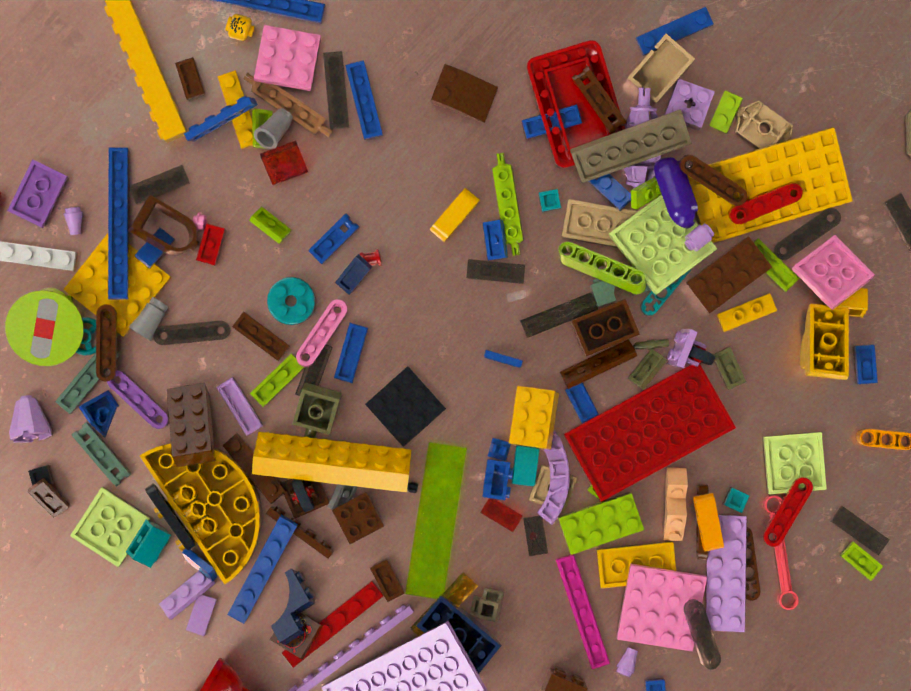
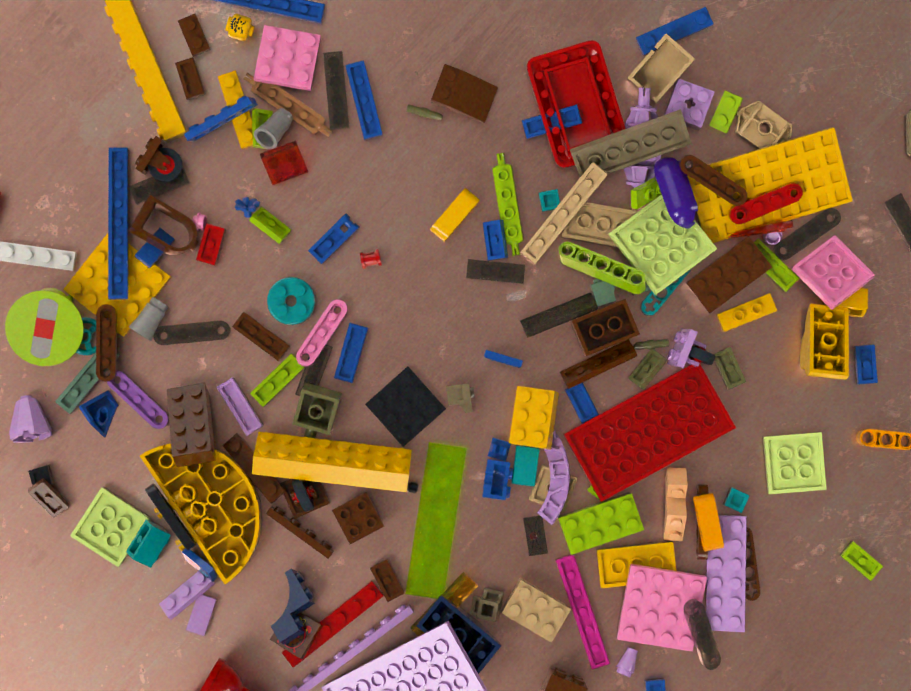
medium lavender plate [7,159,68,228] -> none
lavender cone [63,207,83,235] -> none
sand green plate [72,422,131,487] -> none
blue plate [227,515,298,624] -> none
light grey plate [328,484,358,510] -> none
dark blue tile [335,254,373,295] -> none
clear red plate [480,498,523,532] -> none
reddish brown plate [571,66,627,134] -> none
blue plate [588,174,631,211] -> none
lavender brick [685,224,714,252] -> none
red plate [763,477,813,547] -> none
coral piece [763,495,799,610] -> none
clear smoke plate [830,506,889,555] -> none
none -> plate [135,136,183,182]
none -> reddish brown plate [178,14,211,57]
none -> blue plant [235,197,260,218]
none -> olive piece [406,104,443,120]
none -> dark tan brick [446,383,475,413]
none -> tan brick [501,578,571,643]
none -> tan plate [521,162,608,264]
none -> clear red bar [727,220,793,238]
none -> lavender plate [763,226,782,245]

